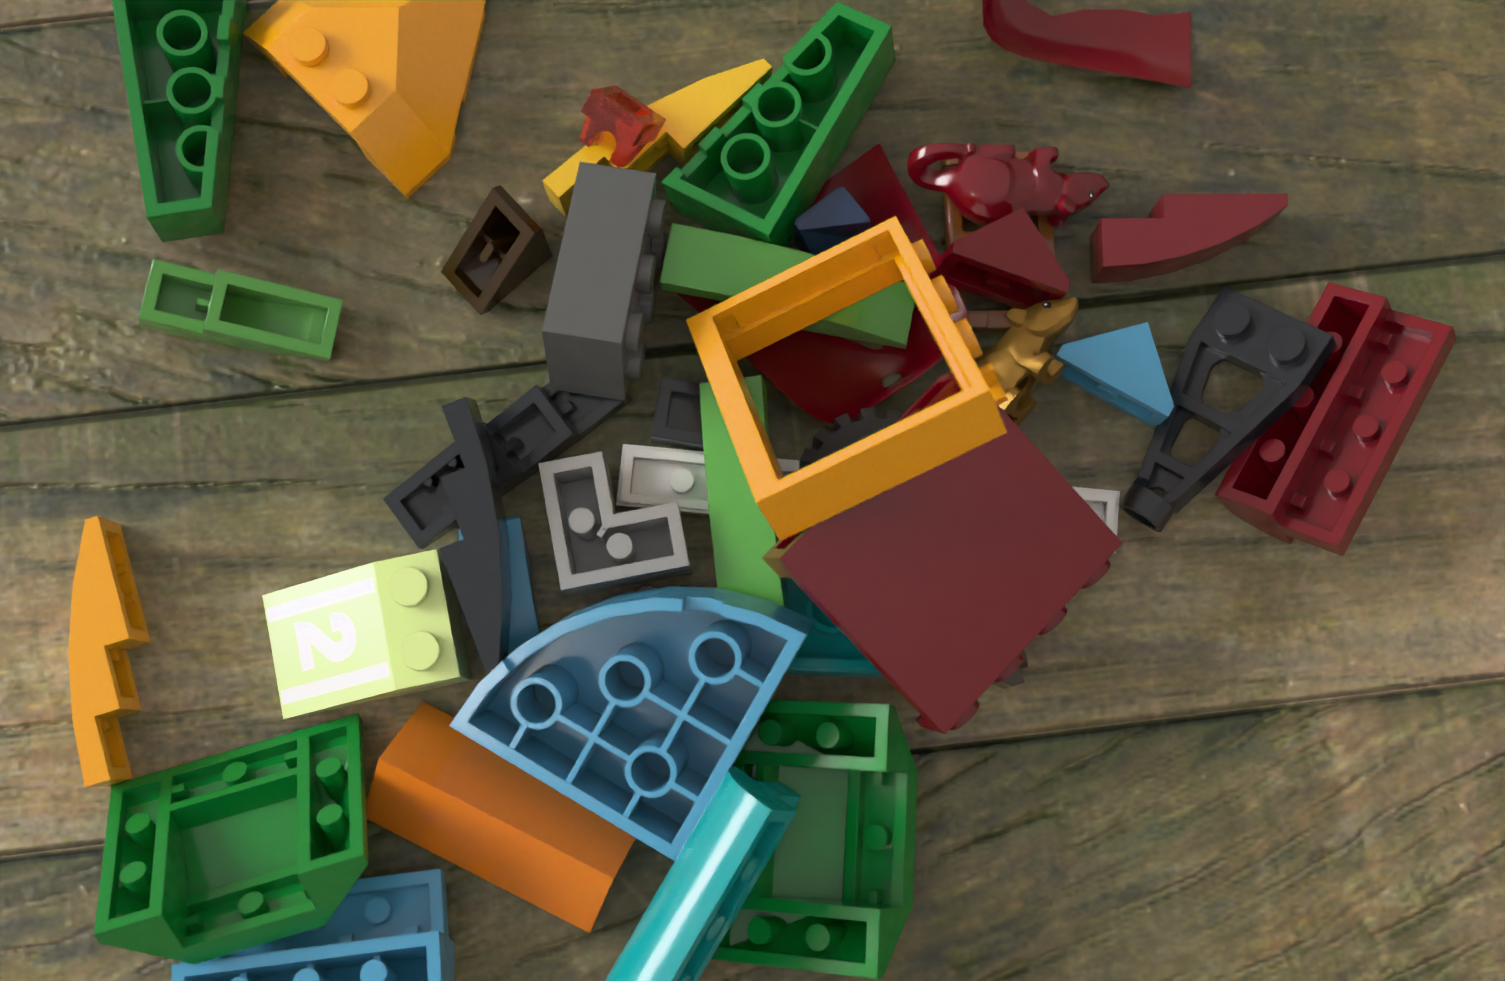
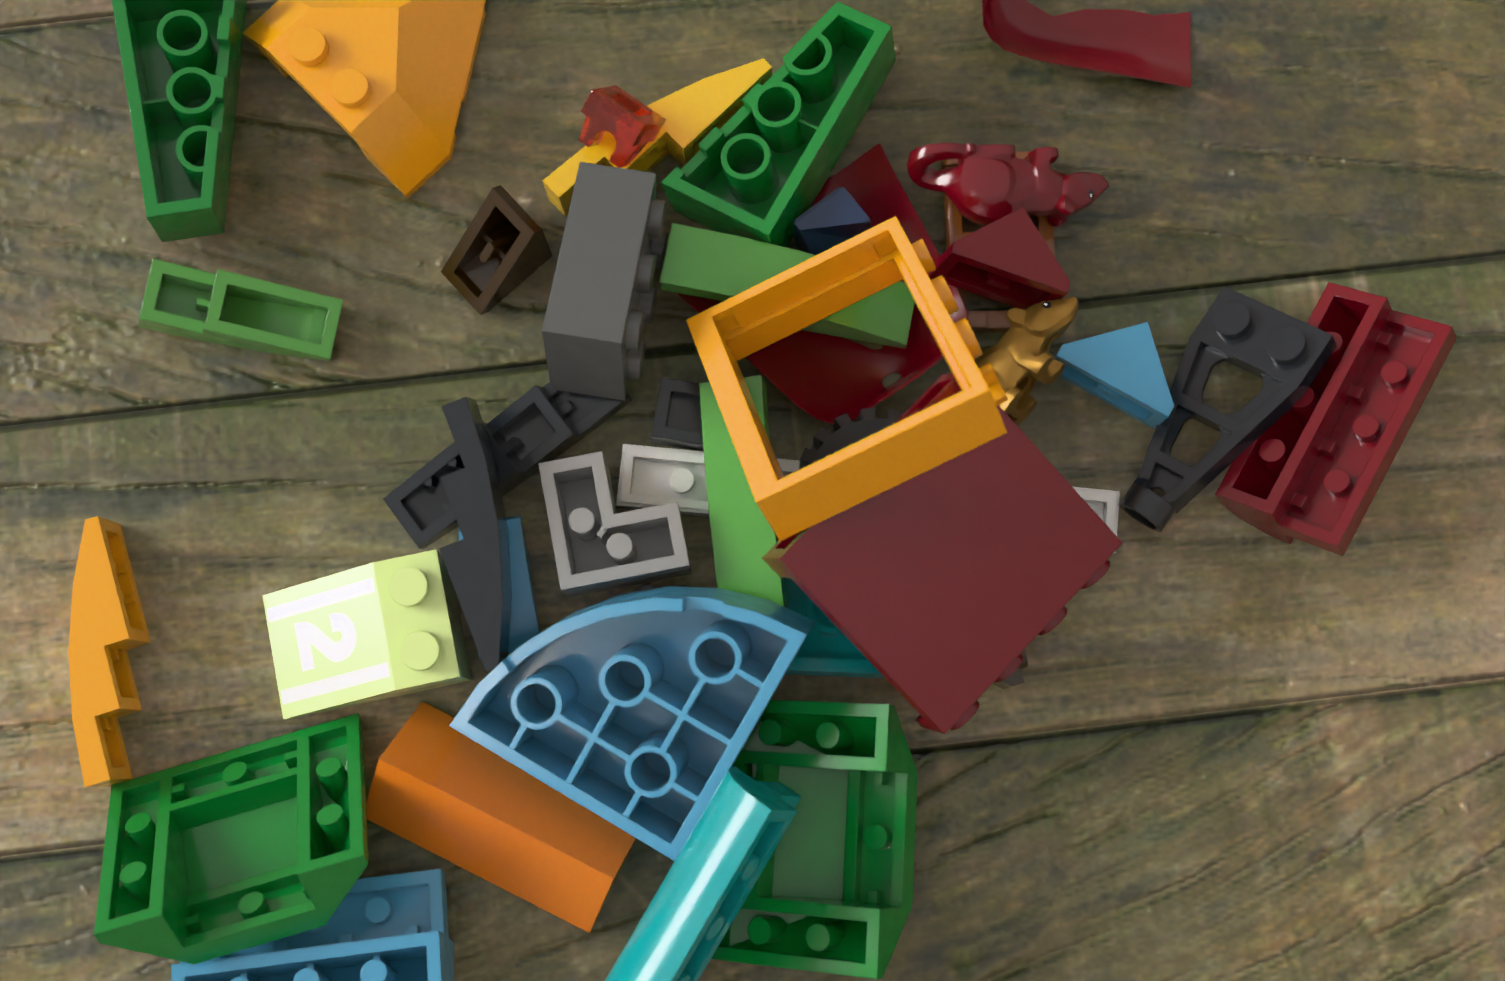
dark red slope [1090,193,1288,284] -> none

